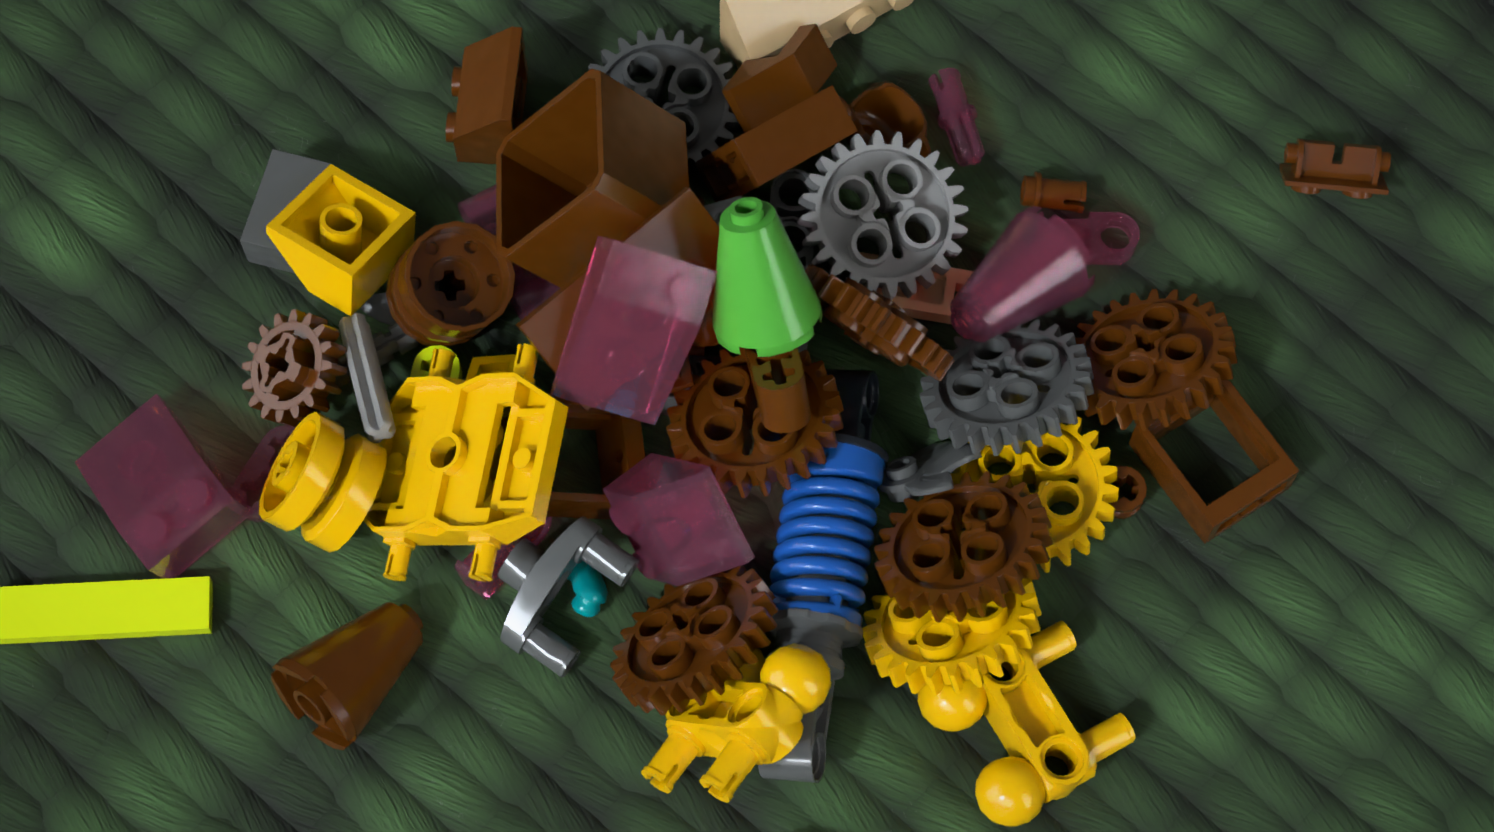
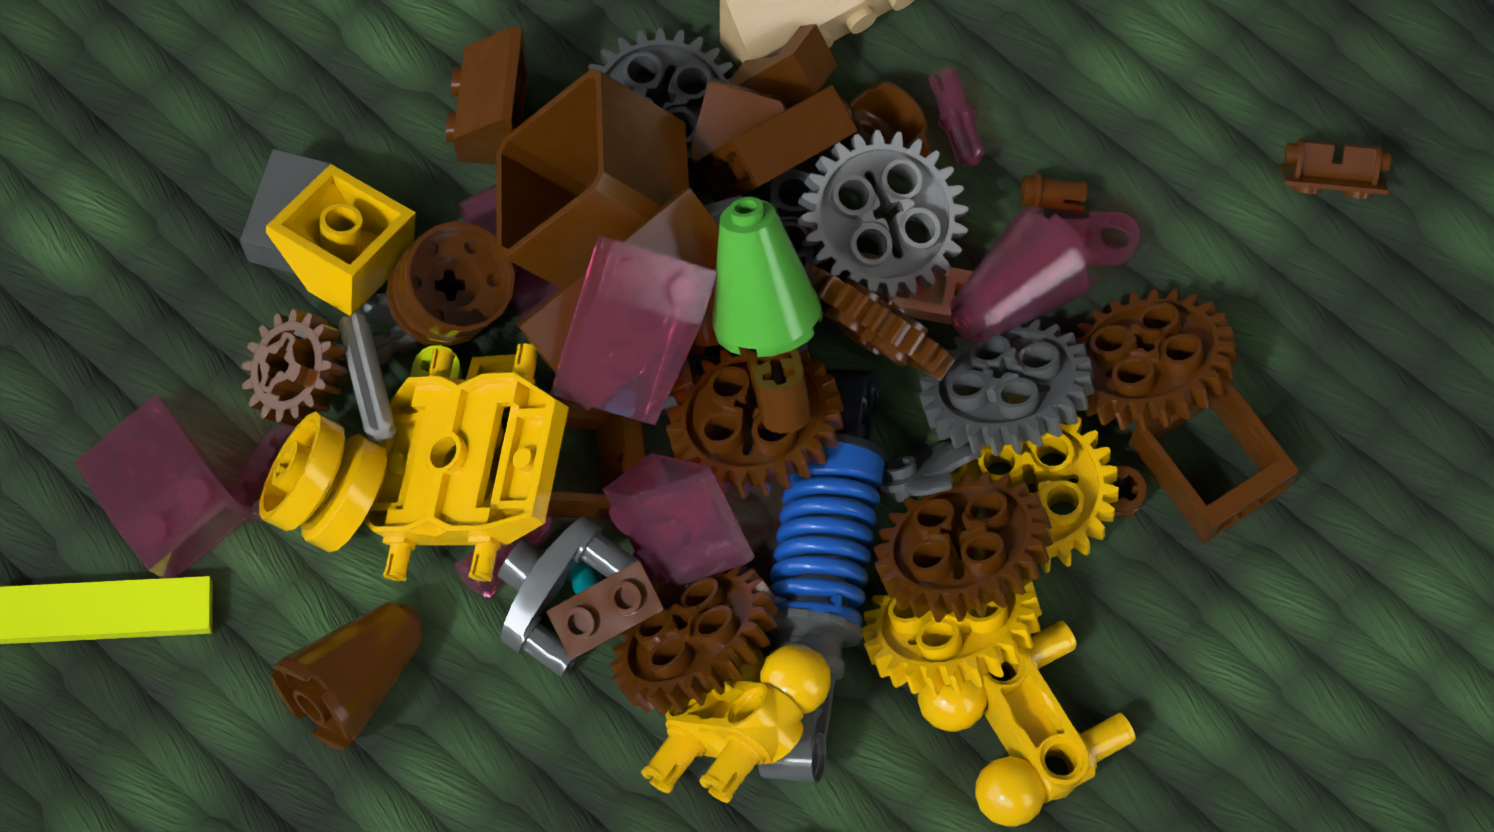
none -> reddish brown hinge [546,560,665,660]
none -> reddish brown slope [689,78,788,162]

